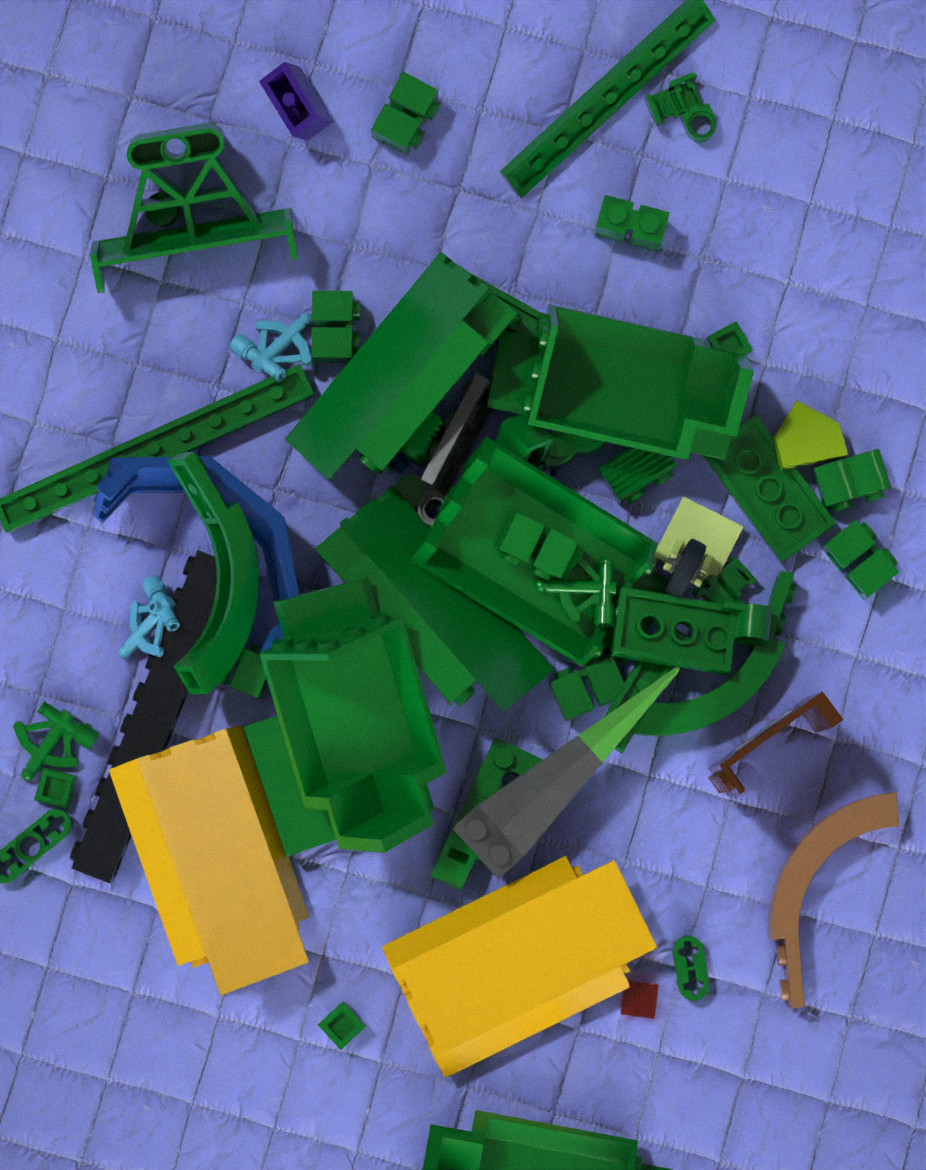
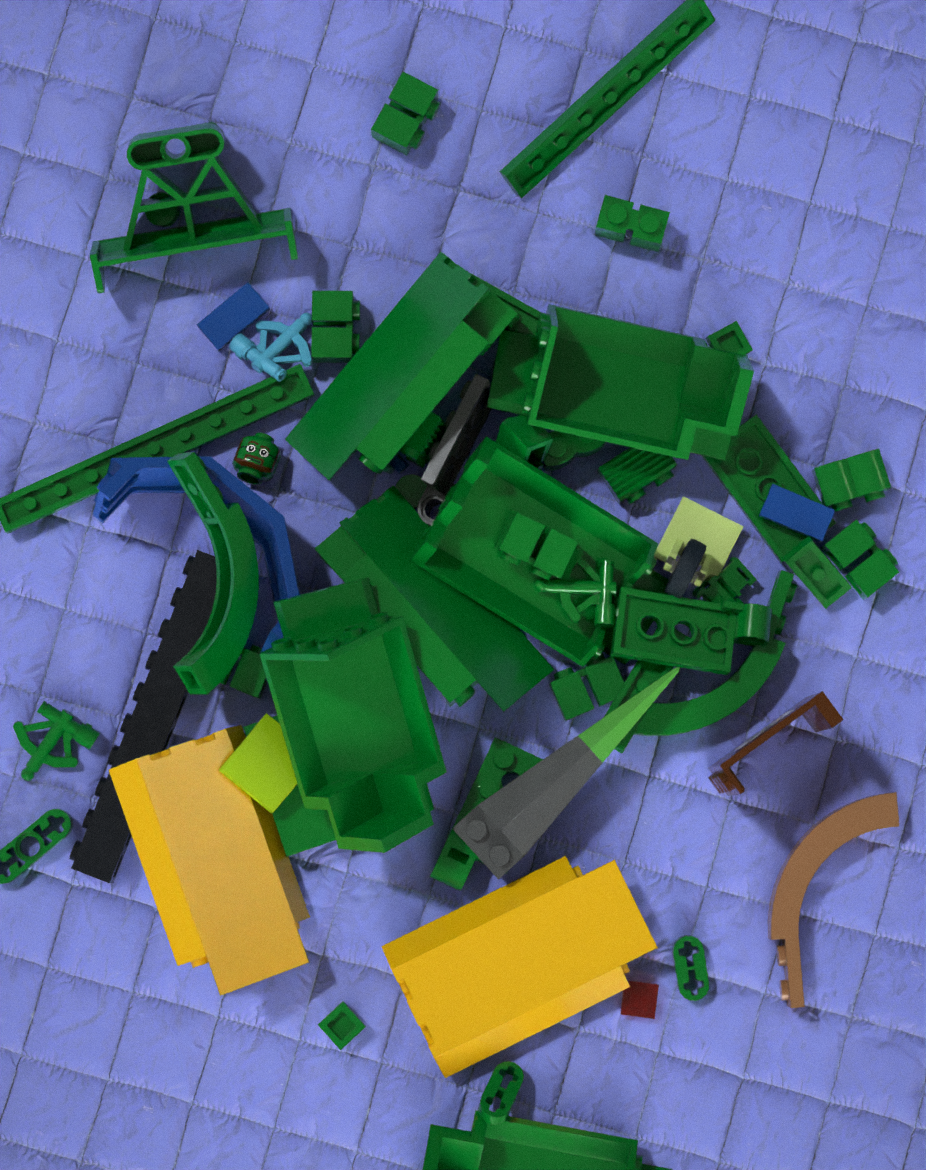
green tile [34,767,77,809] -> none
medium azure piece [118,575,180,659] -> none
dark purple brick [259,62,334,141] -> none
green piece [644,73,716,142] -> none
lime slope [773,401,848,470] -> none
none -> blue tile [196,282,270,352]
none -> lime slope [219,713,297,814]
none -> green head [232,433,281,485]
none -> green beam [478,1061,524,1125]
none -> blue tile [759,484,835,542]
none -> green plate [783,536,852,609]

